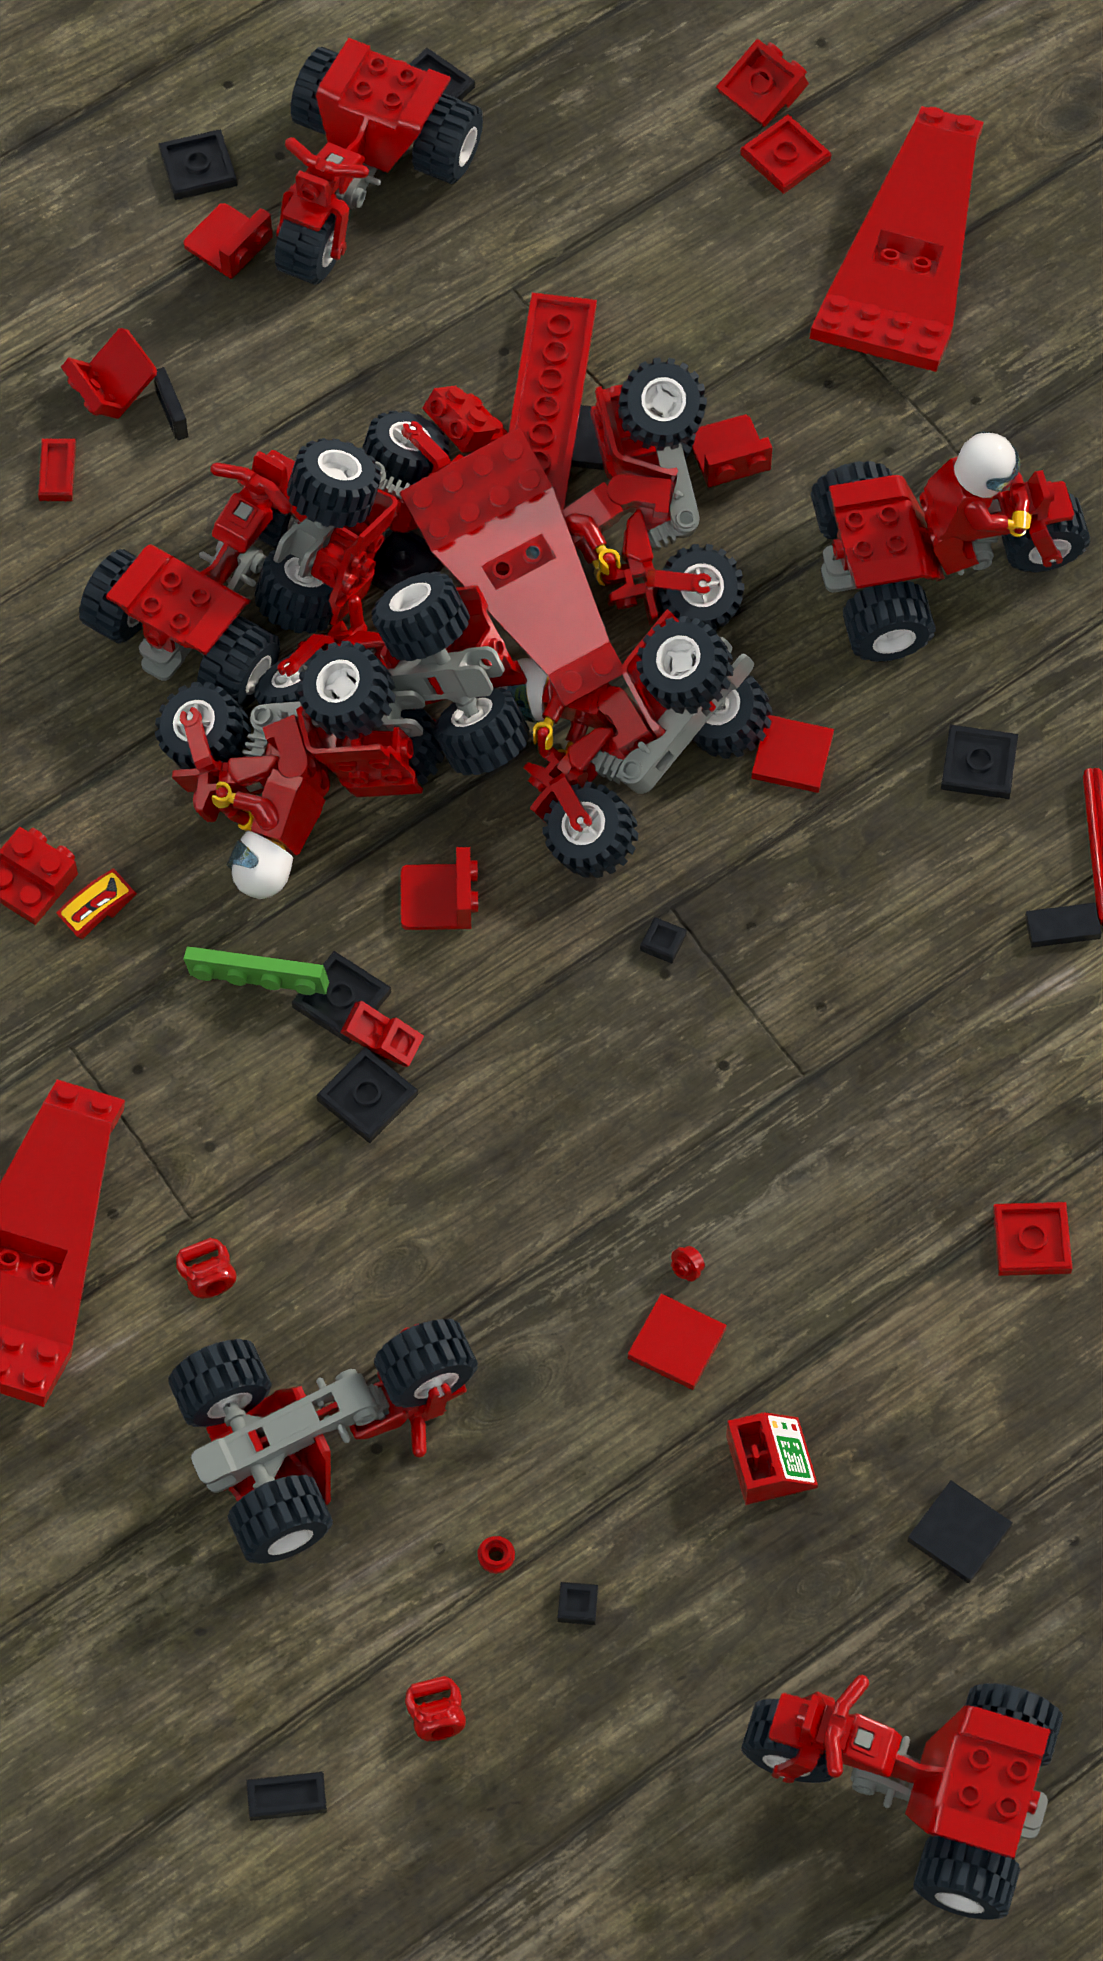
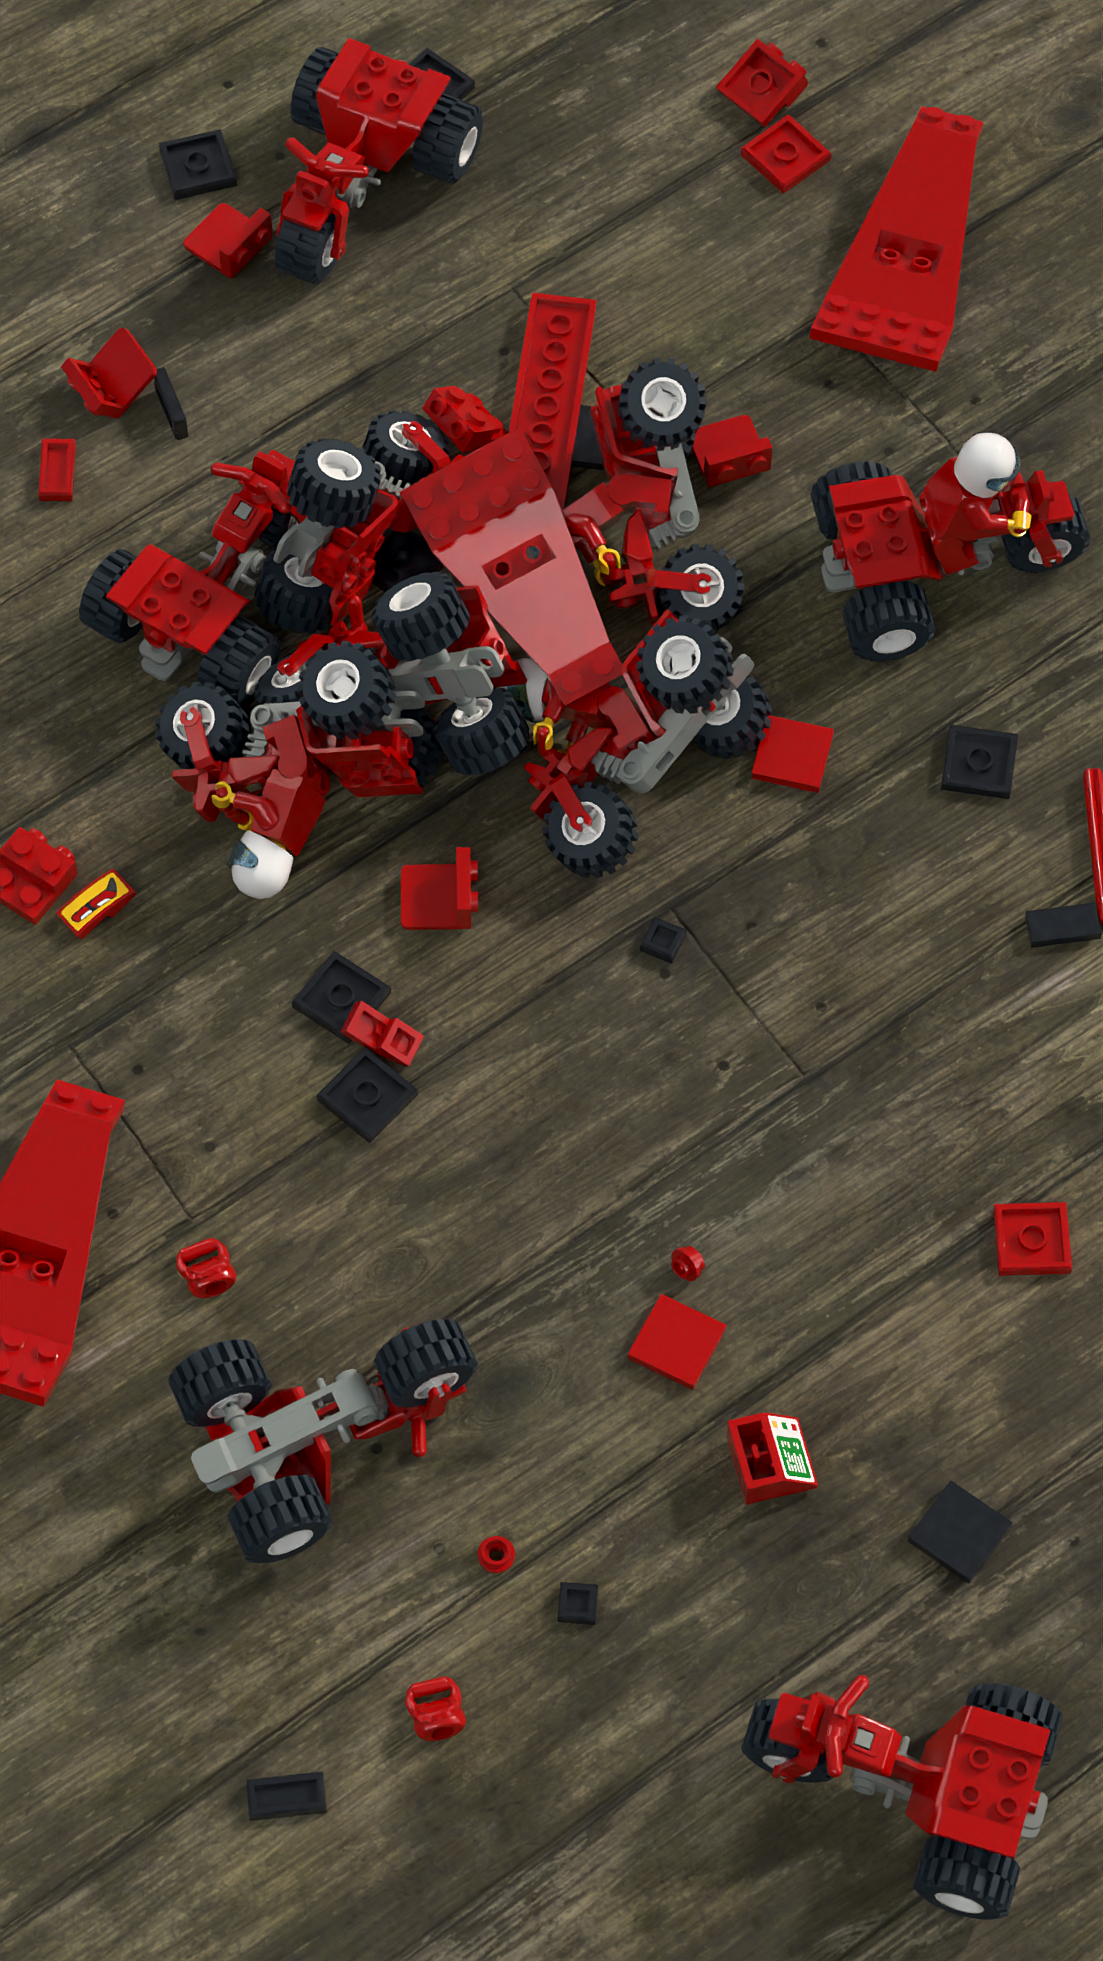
bright green plate [184,946,329,995] -> none

